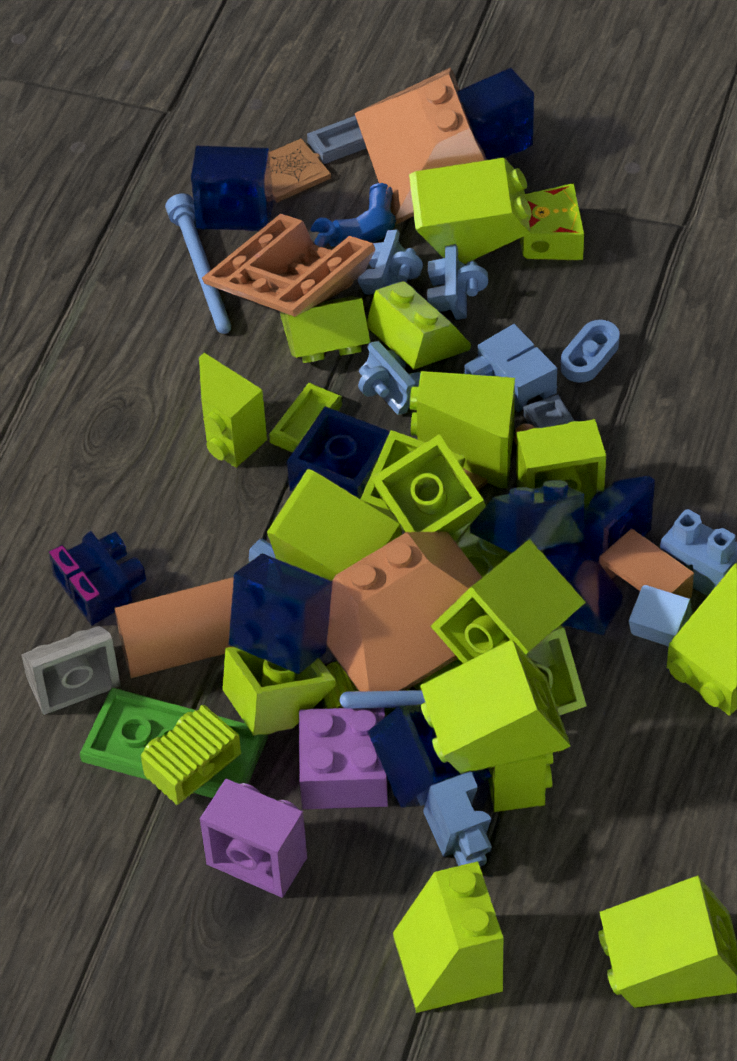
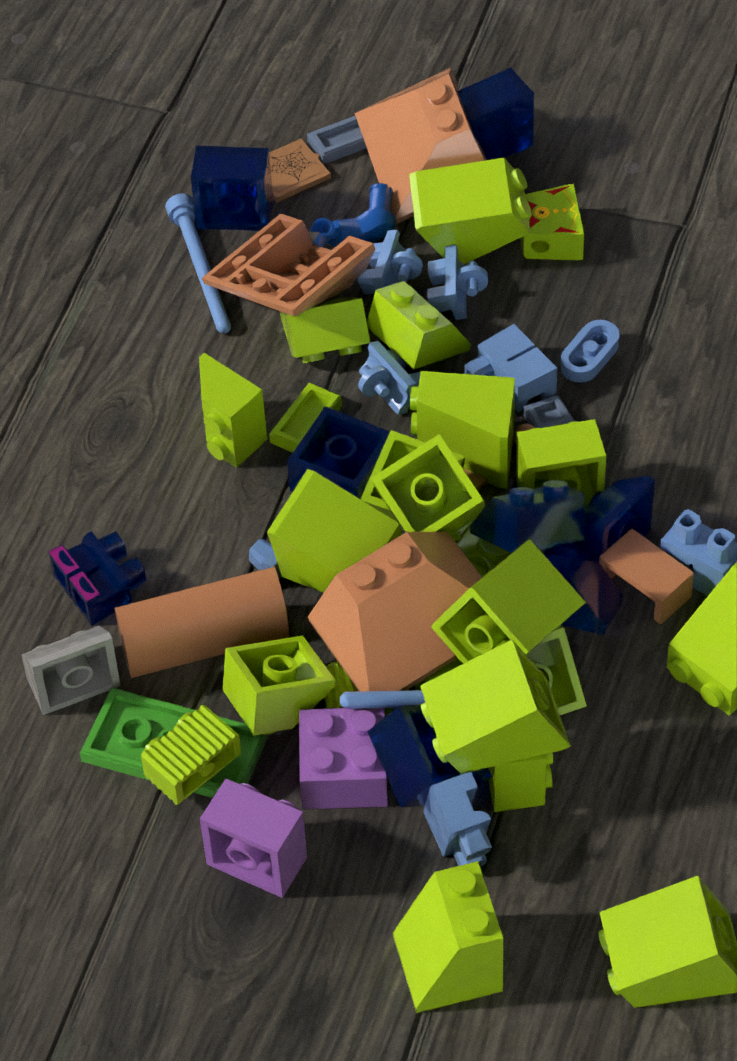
clear blue brick [229,553,333,674] -> none
light blue panel [629,585,692,646] -> none

